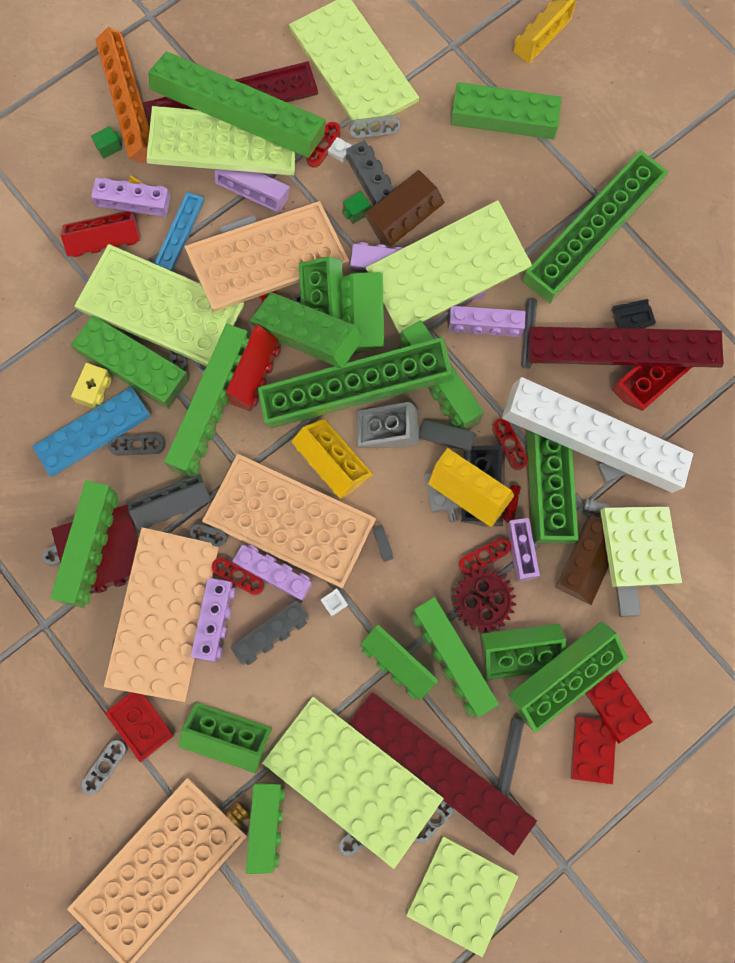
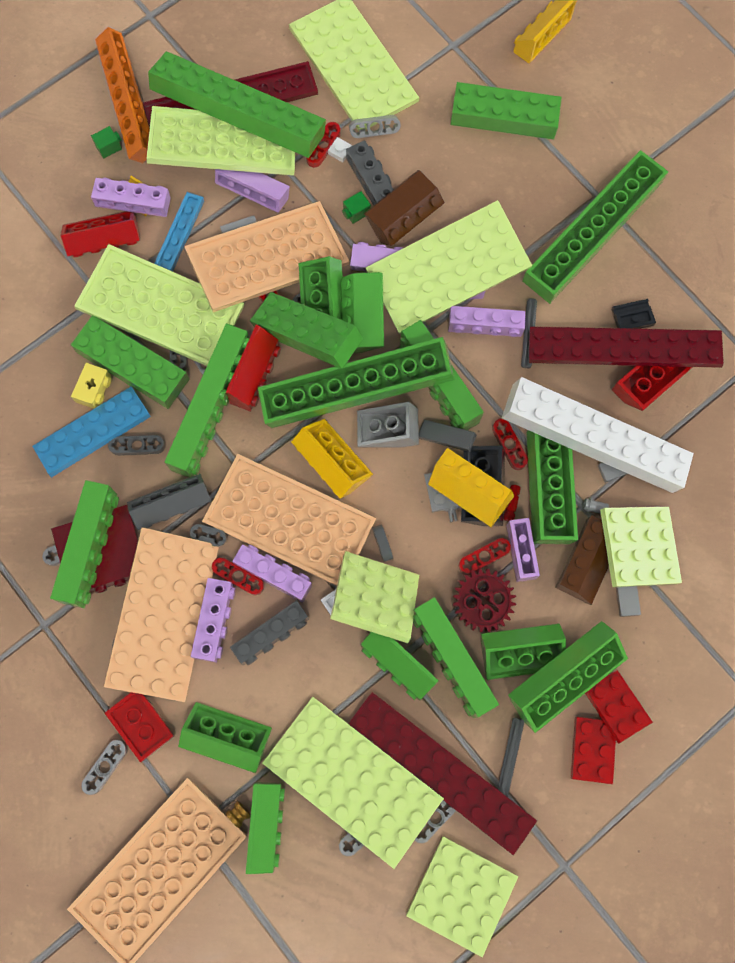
none -> yellowish green plate [330,551,419,643]

